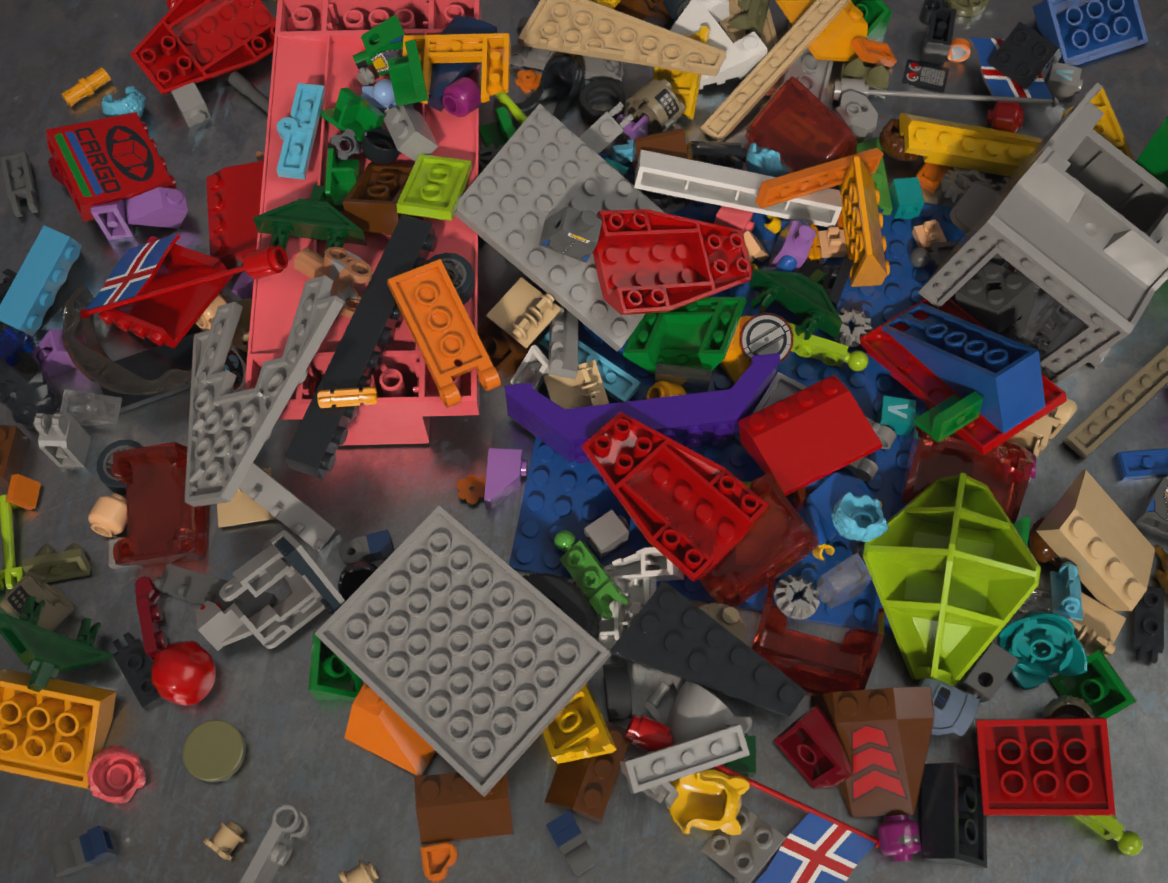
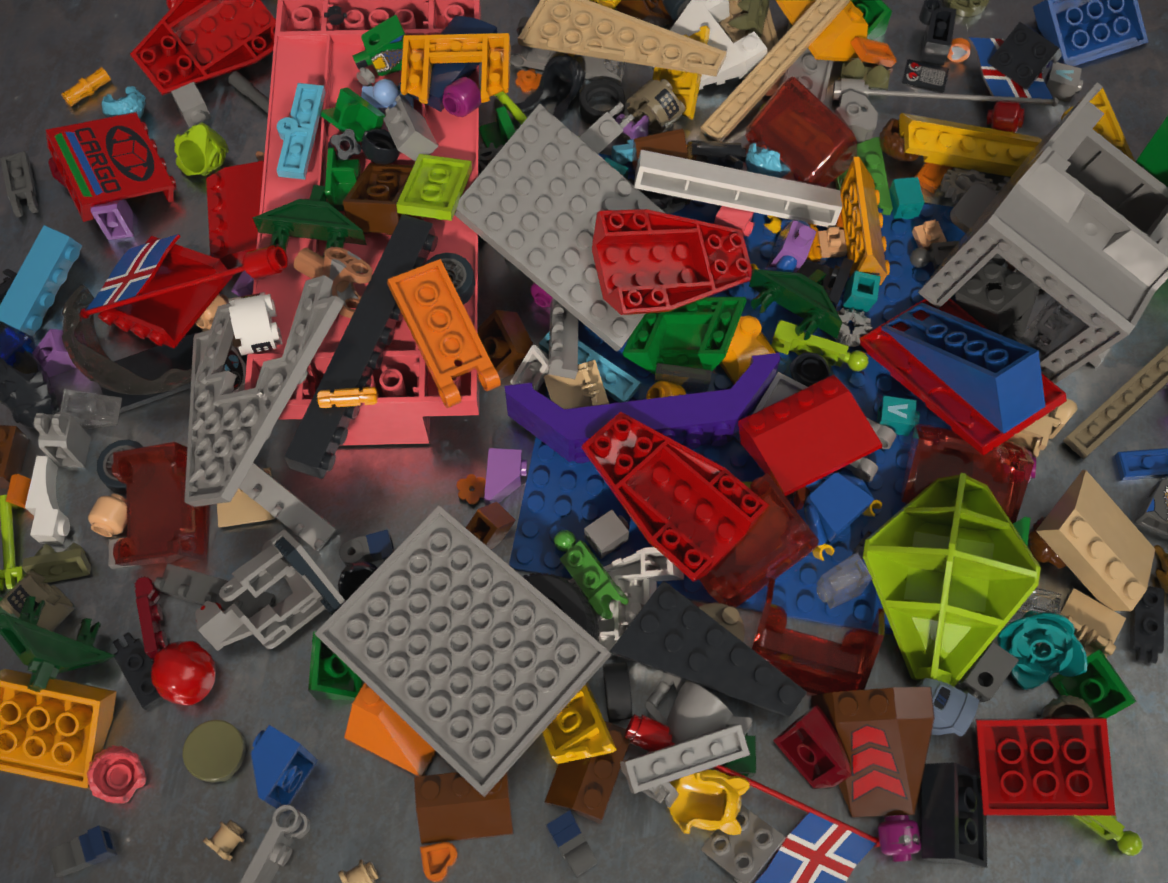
medium lavender slope [124,187,188,229] -> none
green panel [387,40,428,106] -> none
tan hinge [486,277,562,349] -> none
dark grey torso [539,207,602,263] -> none
tile [739,313,794,363] -> none
light nougat tile [743,231,769,264] -> none
orange plate [755,148,884,209] -> none
light grey gear [774,575,820,619] -> none
medium azure hair [831,492,888,542] -> none
green panel [914,391,984,443] -> none
medium azure hinge [1050,562,1083,621] -> none
none -> white slope [25,456,70,545]
none -> lime piece [174,122,229,176]
none -> white brick [228,292,283,355]
none -> blue slope [251,725,318,813]
none -> black piece [324,6,347,25]
none -> dark orange slope [466,502,516,550]
none -> black hat [789,352,835,387]
none -> teal brick [842,271,881,312]

